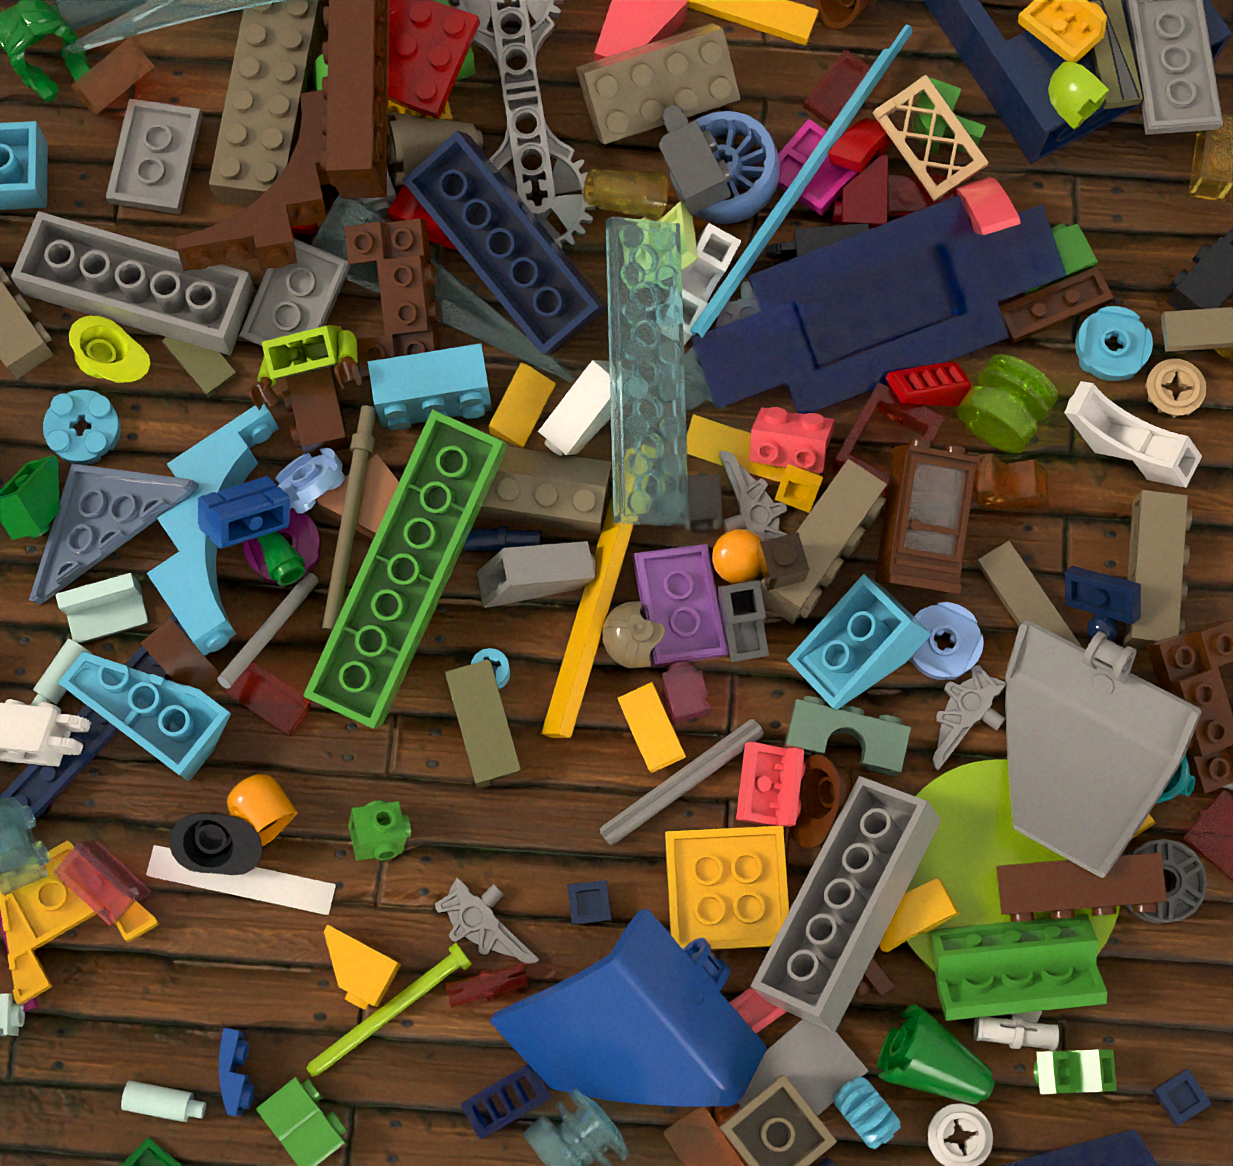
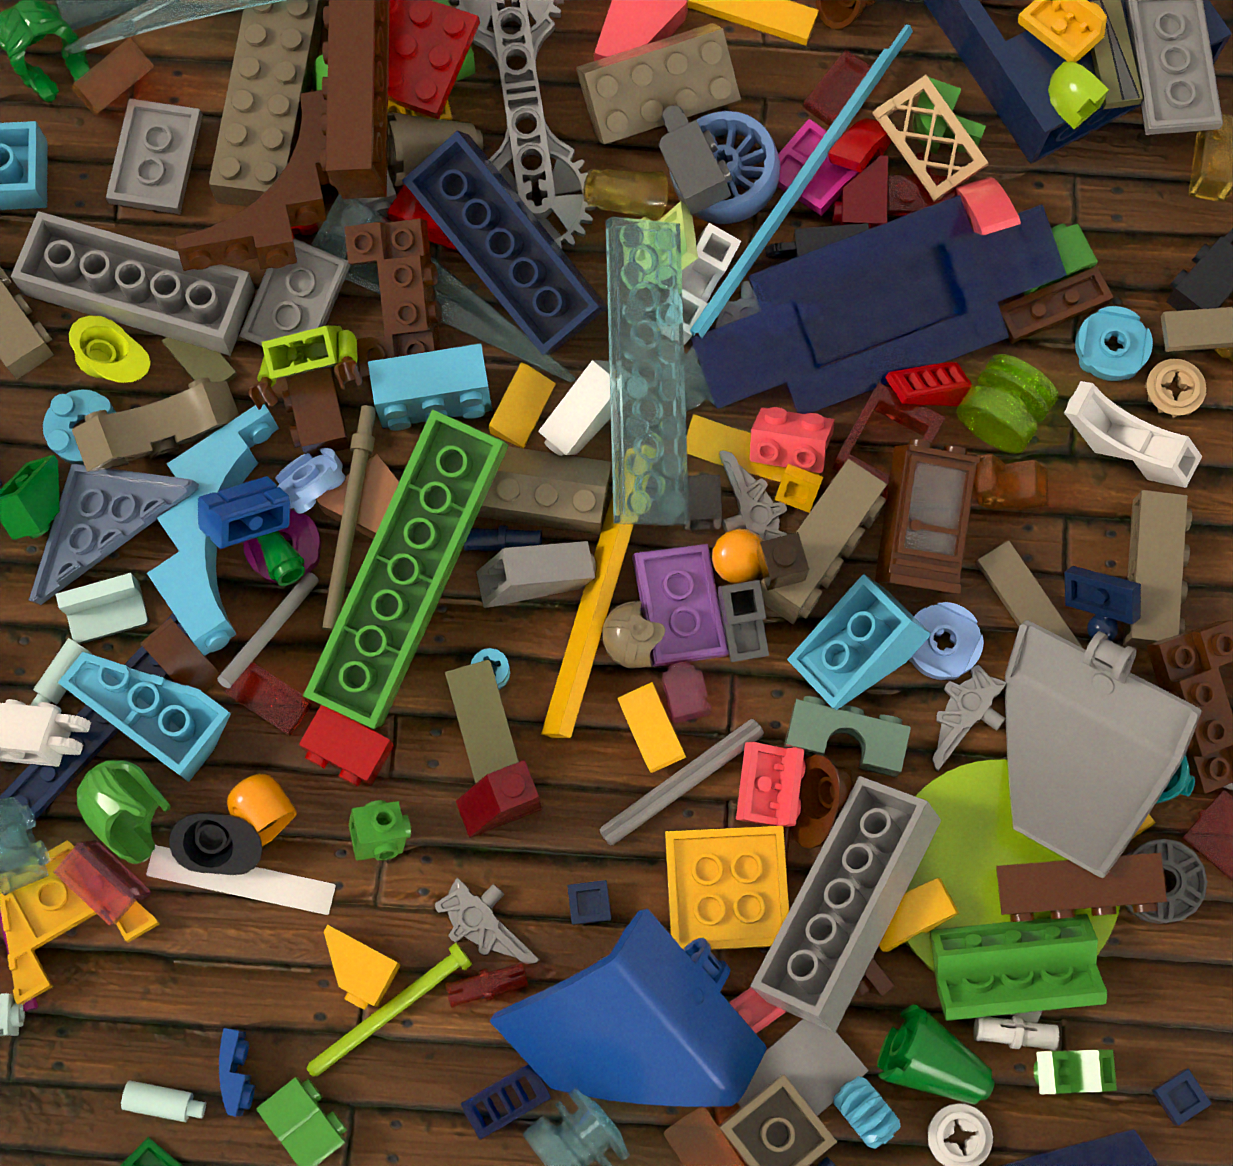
none -> dark tan brick [72,378,239,472]
none -> bright green hair [77,760,171,864]
none -> red brick [298,705,394,787]
none -> dark red slope [456,760,542,838]

